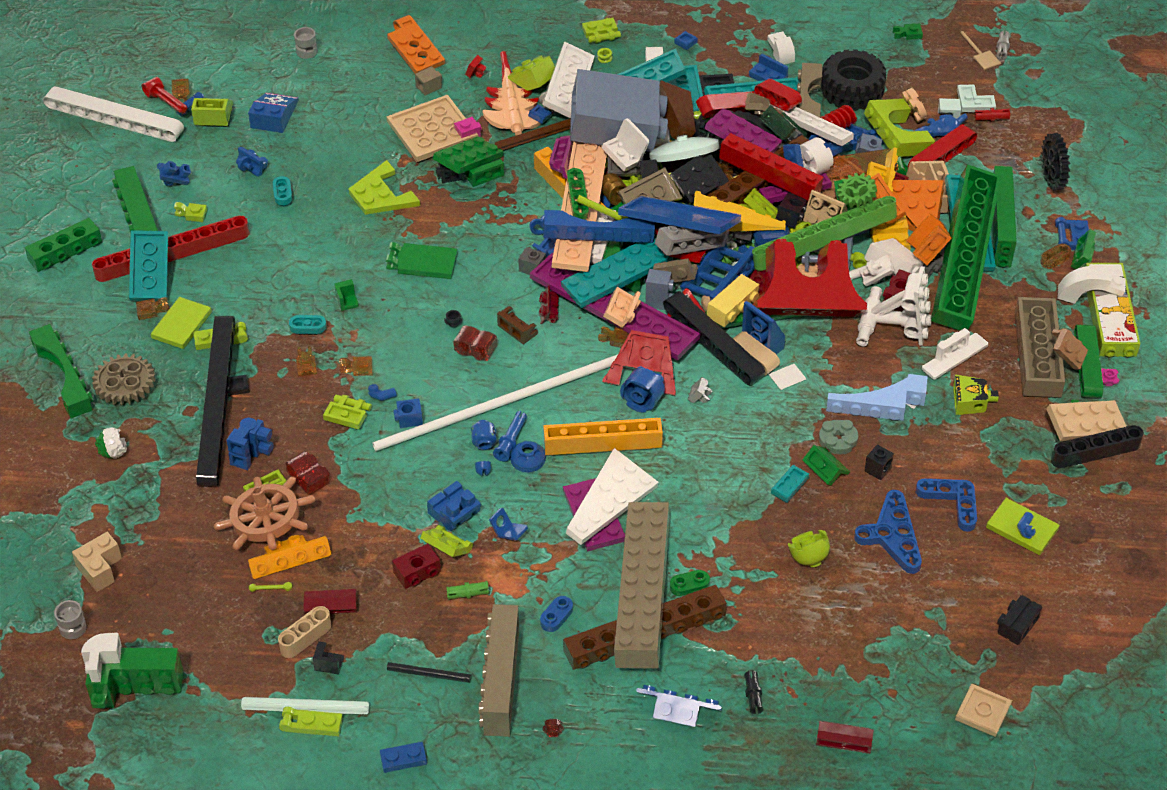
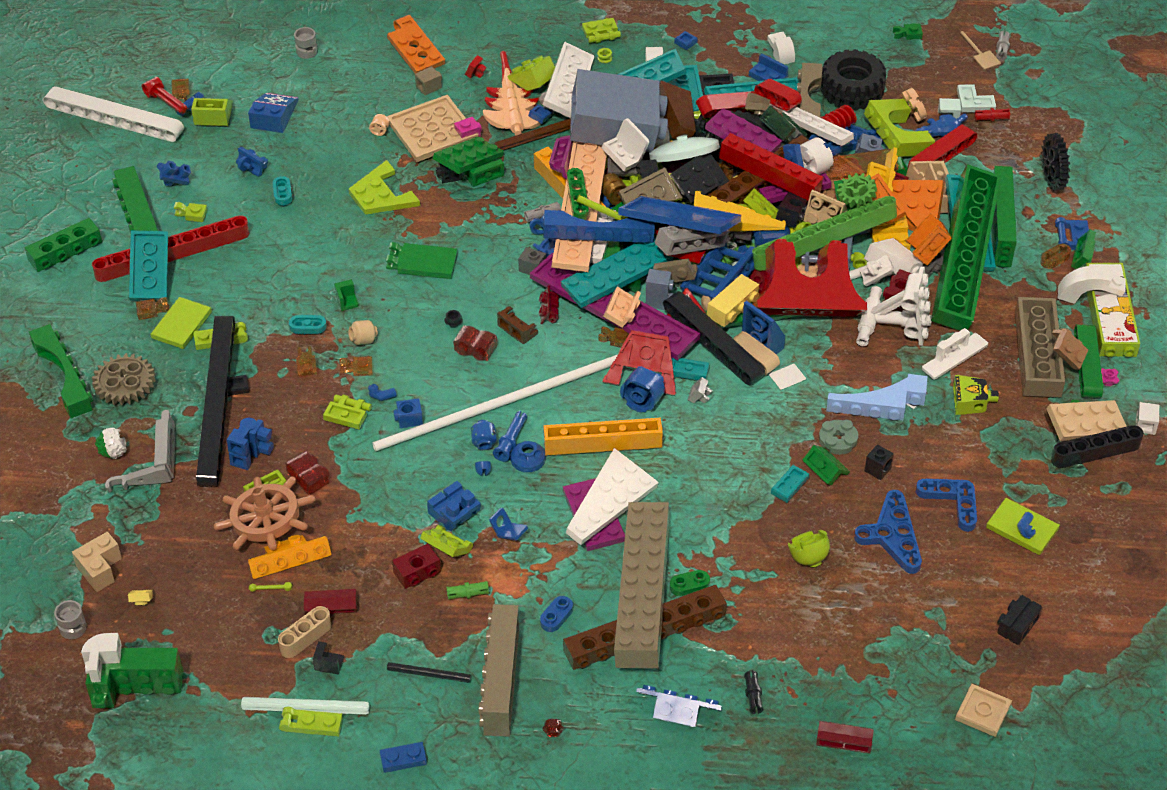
none -> light grey hinge [105,410,175,493]
none -> light yellow plate [128,590,153,605]
none -> tan head [348,320,378,345]
none -> light nougat wheel [369,114,390,136]
none -> light grey pin [524,202,561,223]
none -> teal plate [672,358,709,380]
none -> white brick [1136,402,1159,435]

